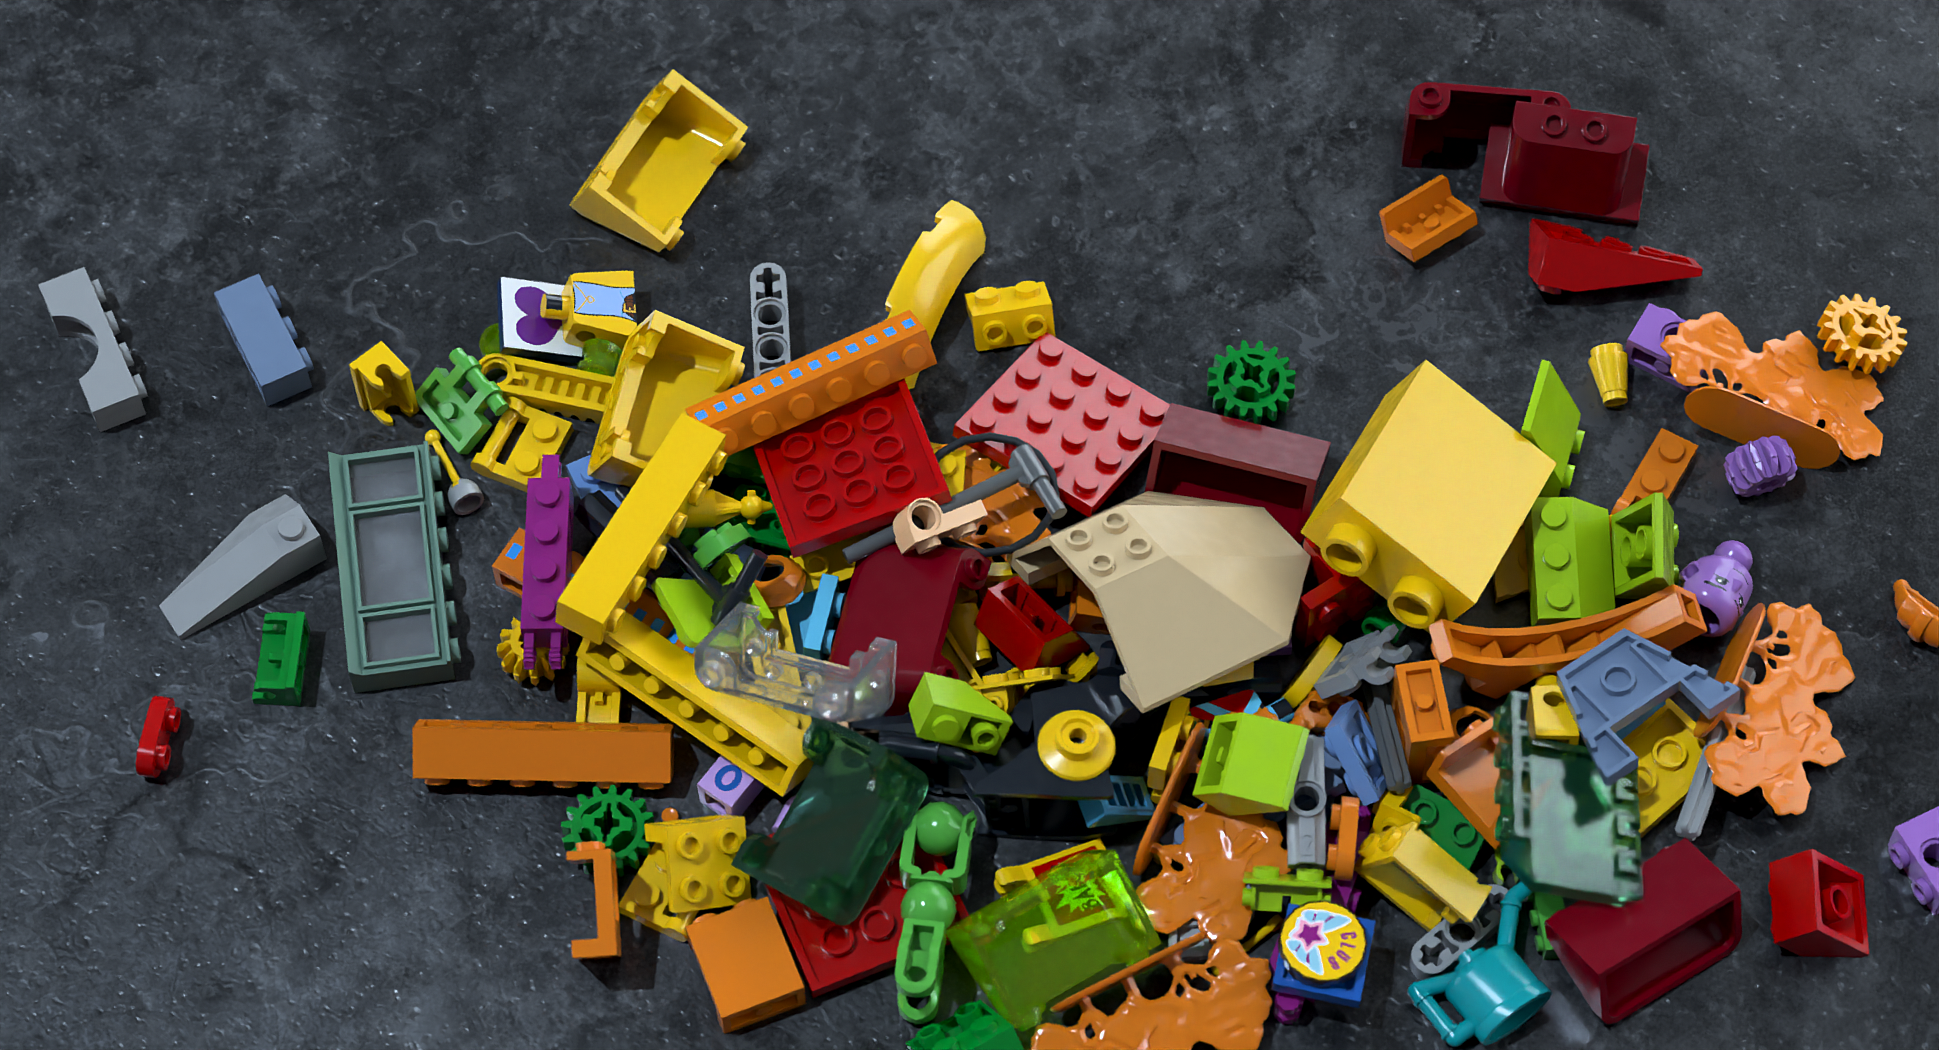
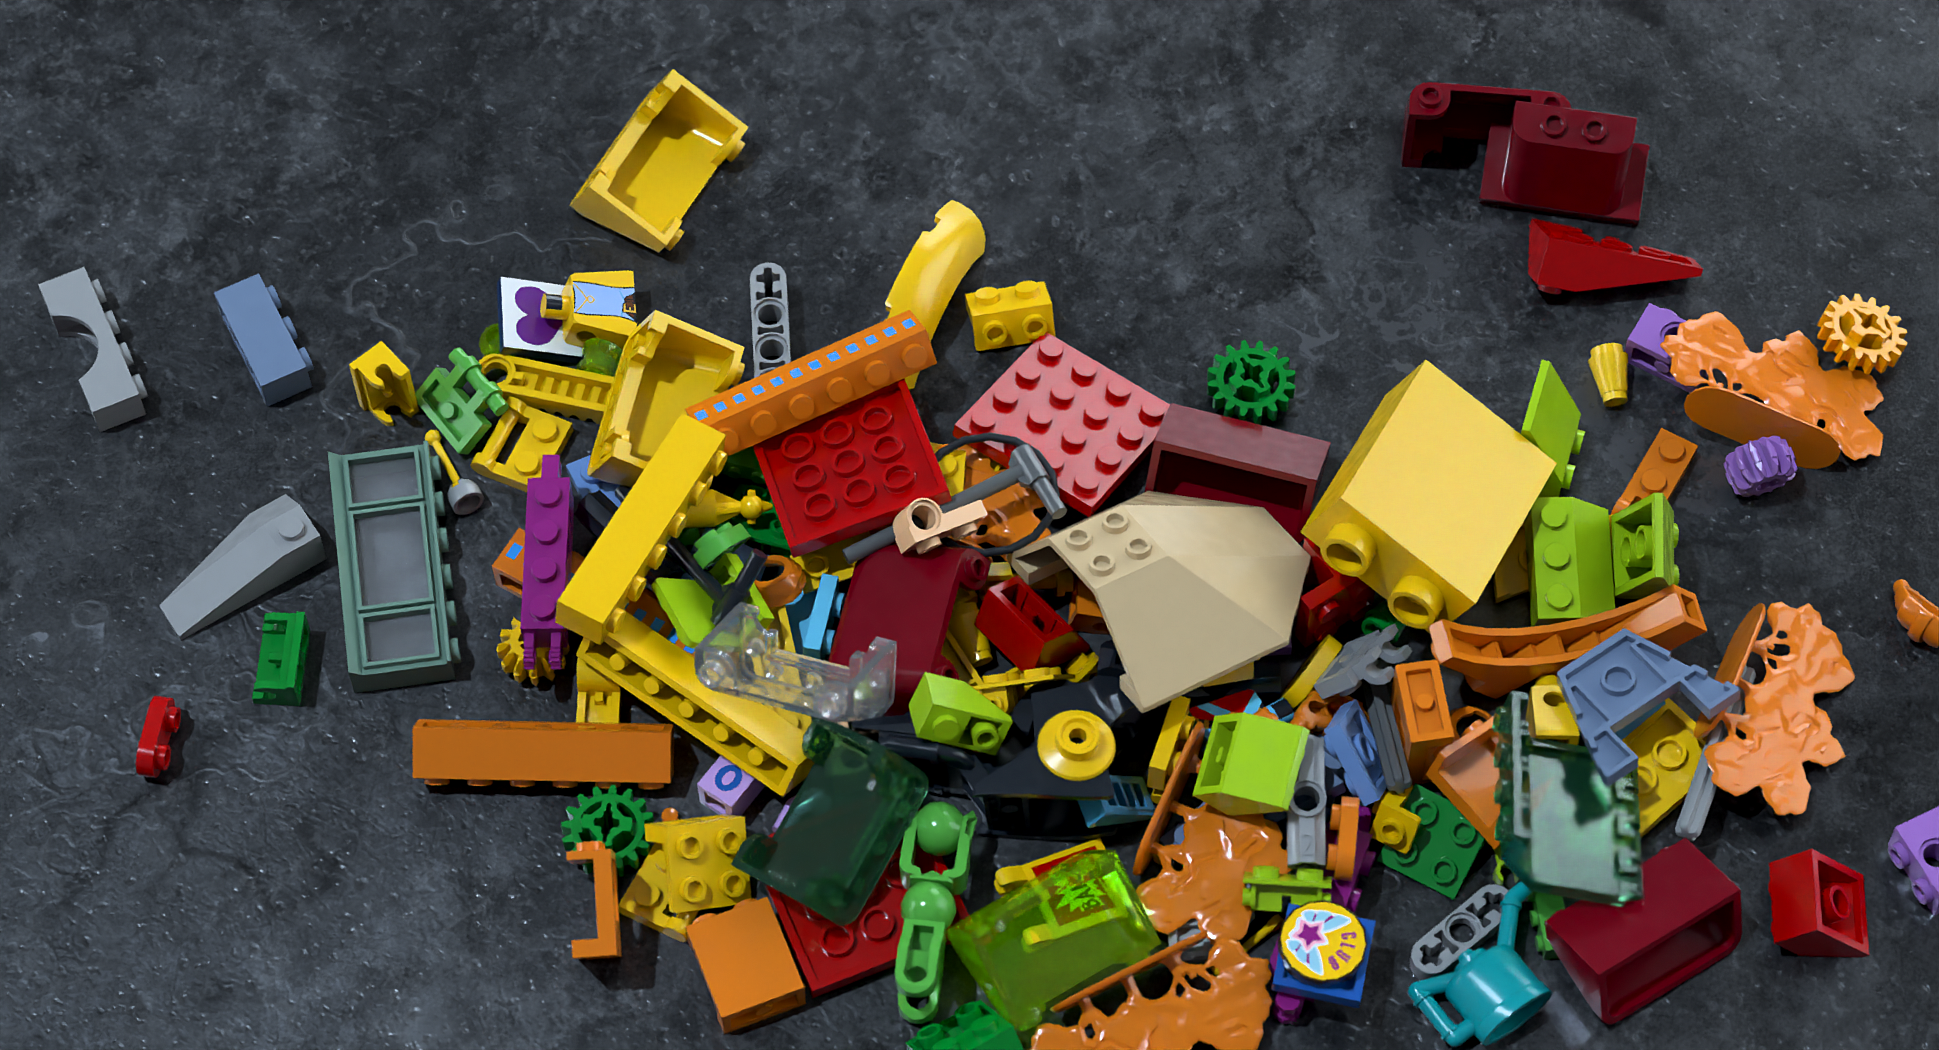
yellow window [1354,822,1493,932] -> none
orange bracket [1379,175,1478,262] -> none
medium lavender piece [1679,540,1753,638] -> none

